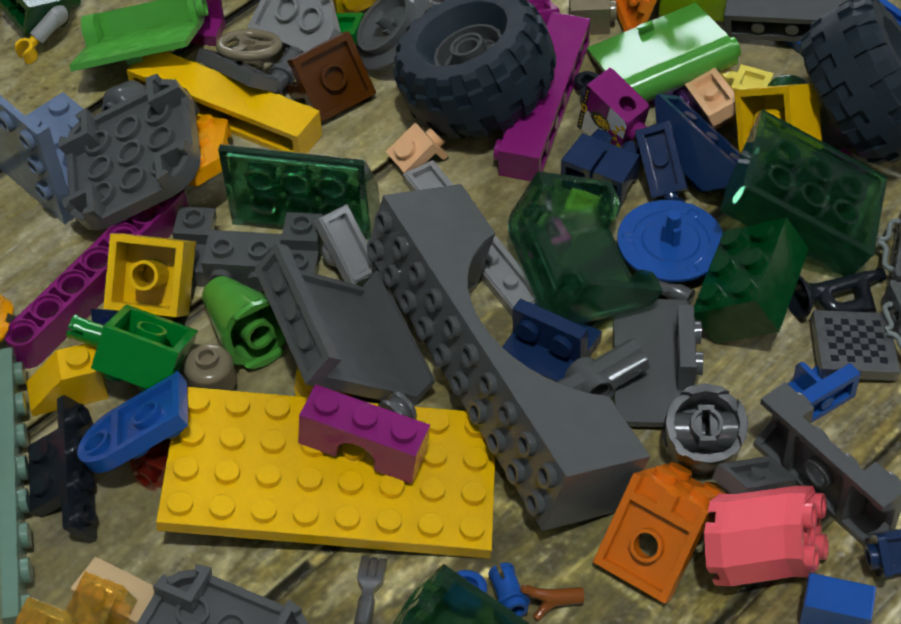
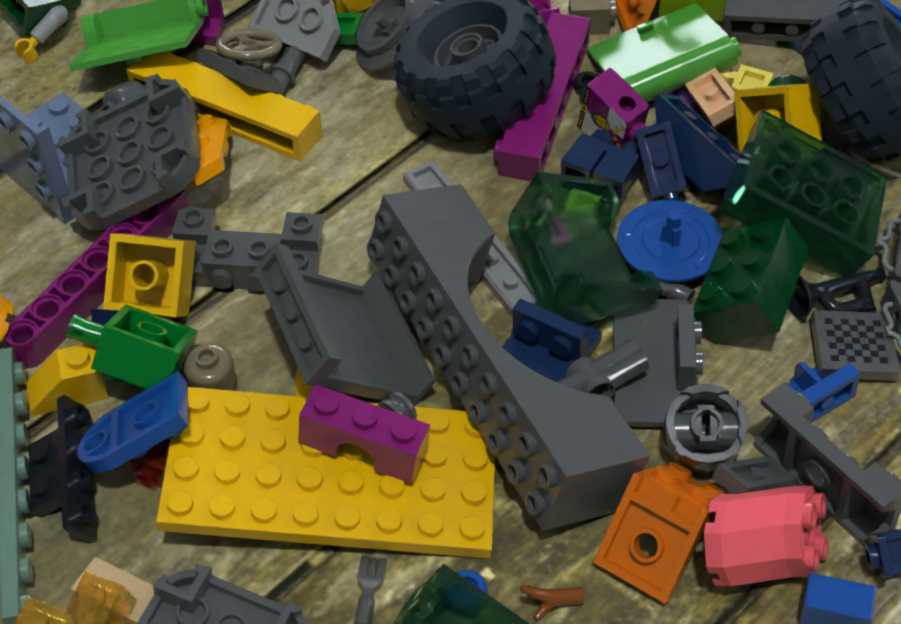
bright green cone [202,276,286,369] -> none
clear green slope [218,144,380,240] -> none
reddish brown bracket [287,31,376,122] -> none
light grey tile [313,205,379,284] -> none
light nougat bracket [386,122,449,173] -> none
blue pin [488,562,530,620] -> none

